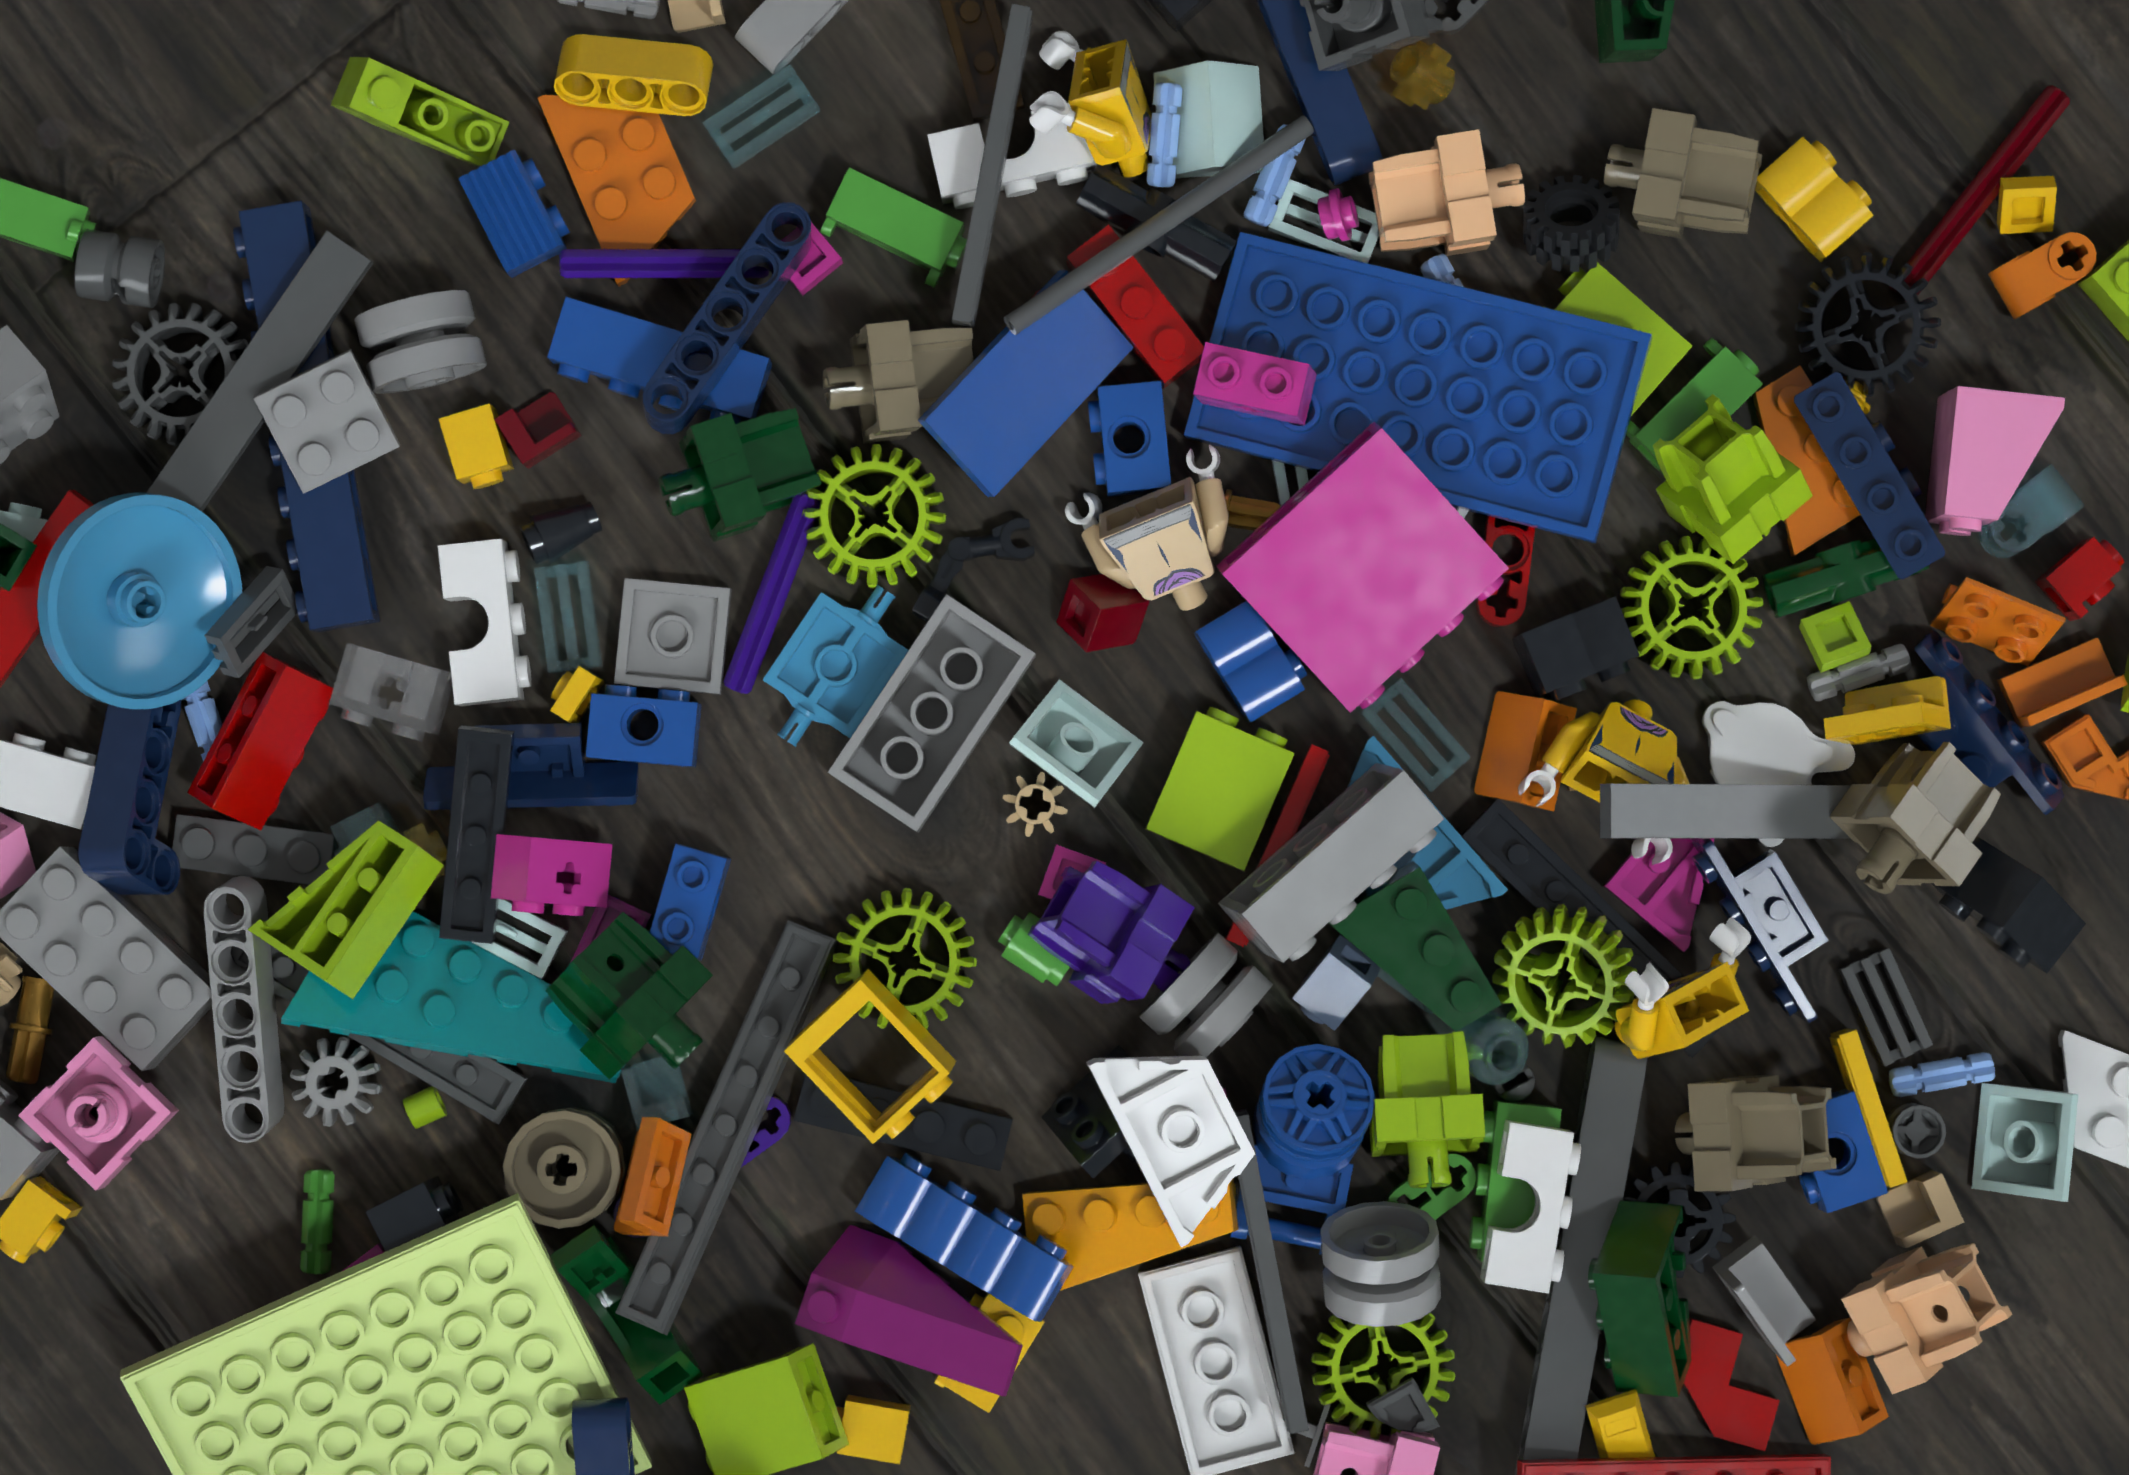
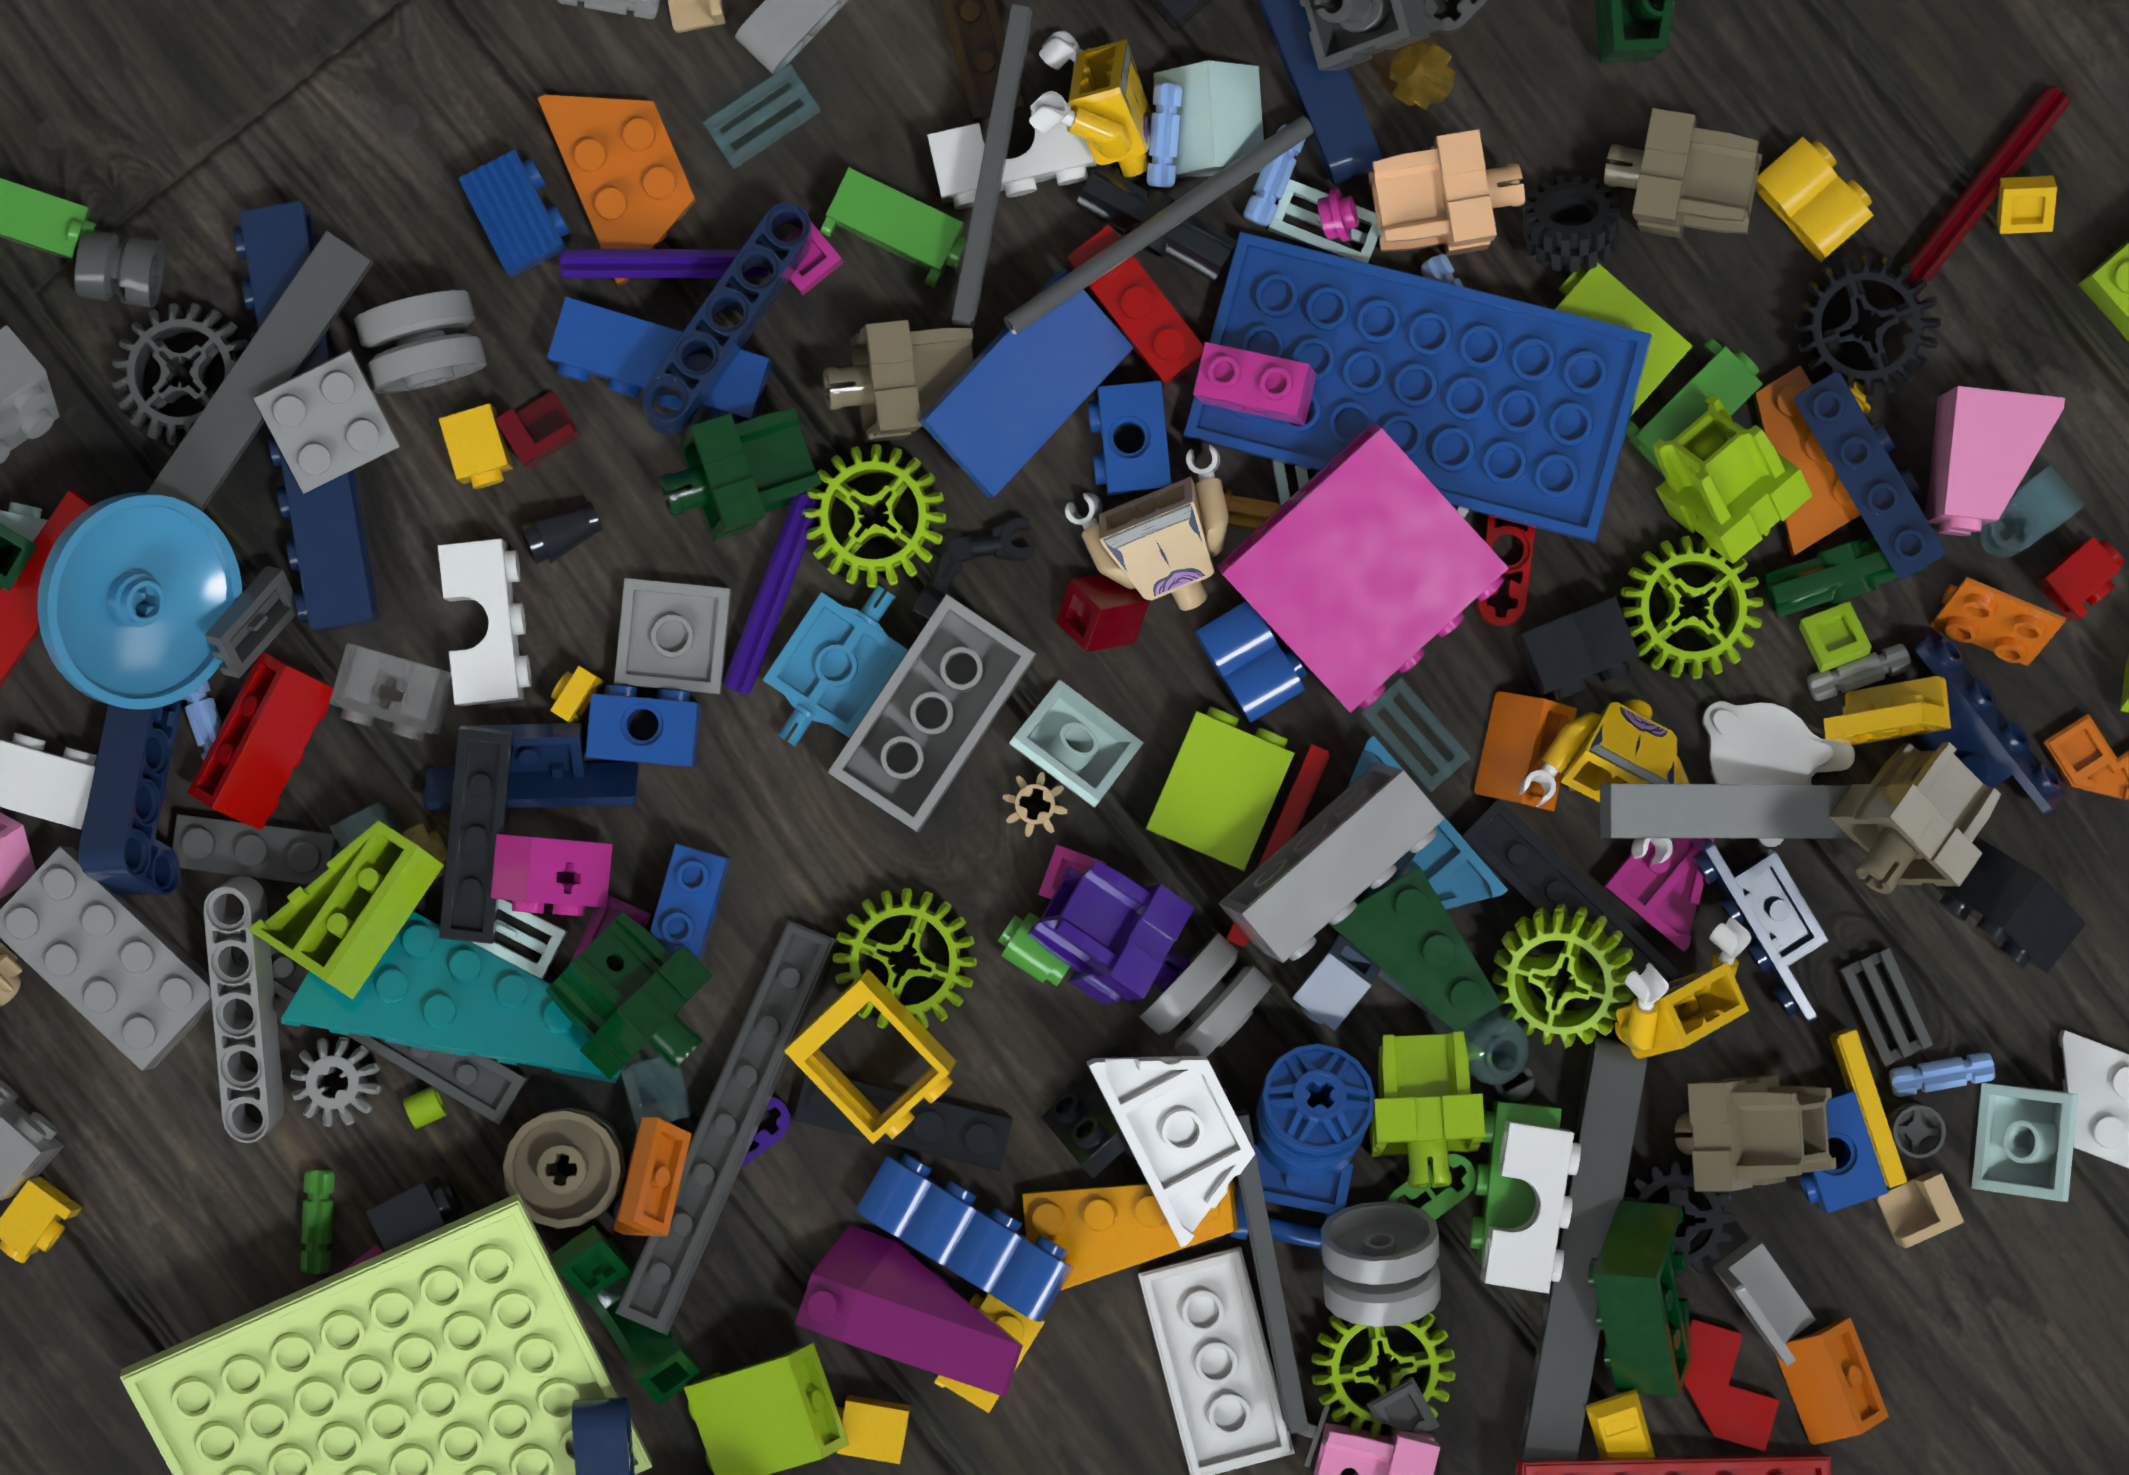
pearl gold axle [6,976,55,1084] -> none
bright pink piece [18,1036,179,1191] -> none
lime slope [331,57,509,167] -> none
clear light blue tile [534,561,603,674] -> none
yellow beam [554,34,714,116] -> none
light nougat piece [1841,1243,2012,1395] -> none
orange piece [1988,232,2097,320] -> none
orange panel [1997,637,2128,728] -> none

